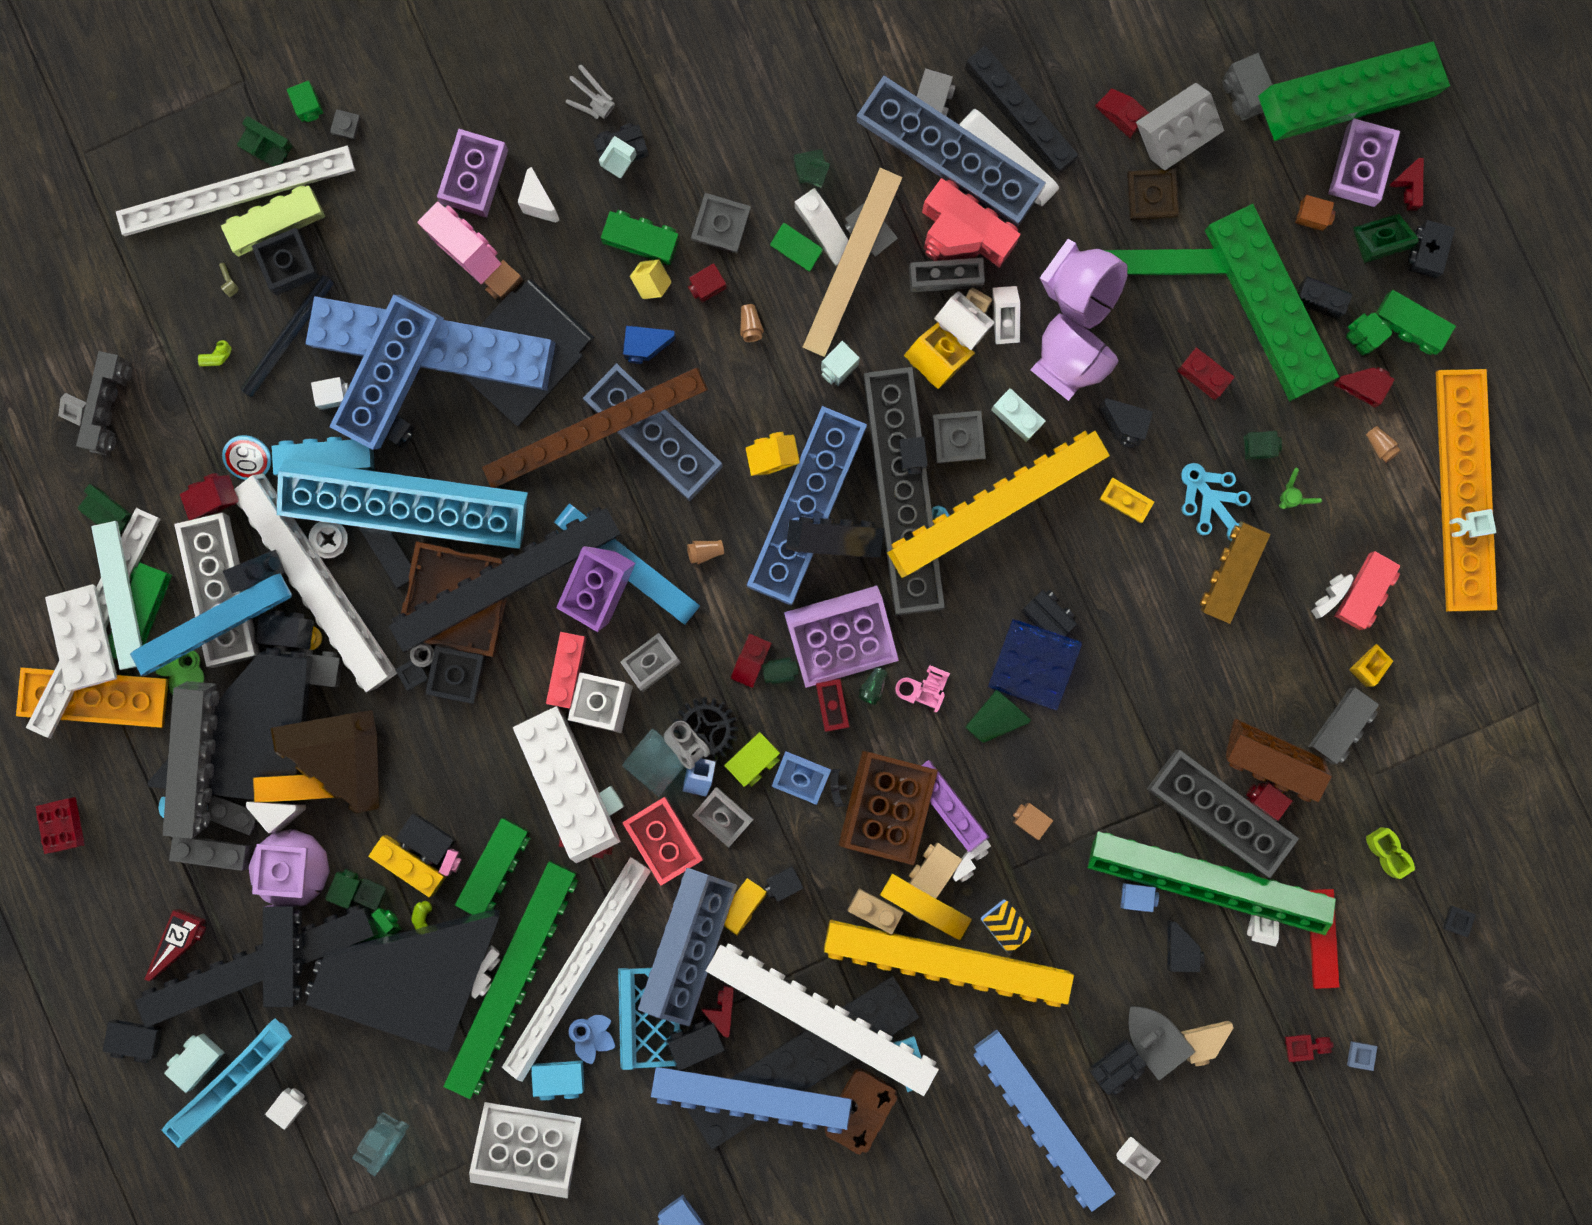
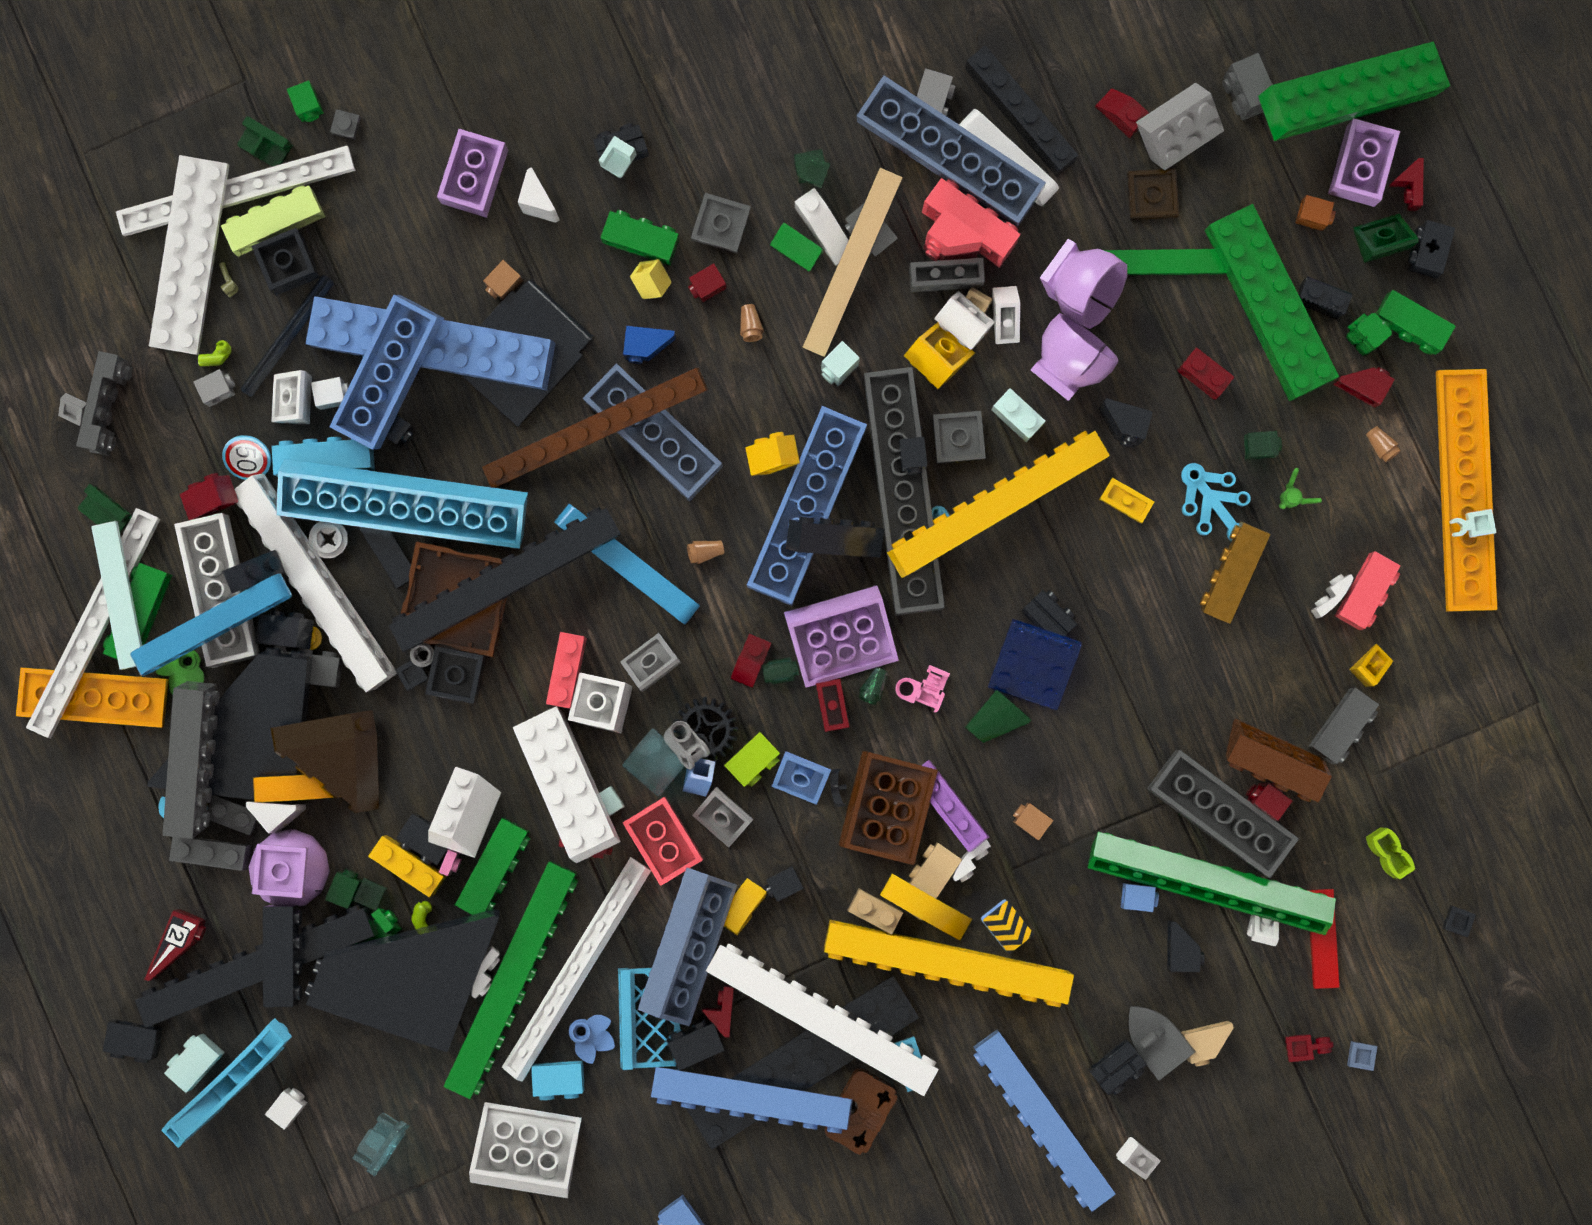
dark red plate [35,797,85,854] -> none
white plate [45,584,117,692] -> none
bright pink brick [417,201,501,284] -> none
medium lavender slope [556,546,636,632] -> none
light grey plant [566,65,615,119] -> none
none -> white plate [149,155,229,355]
none -> light grey brick [194,369,235,407]
none -> white slope [271,370,312,424]
none -> white slope [428,767,501,858]

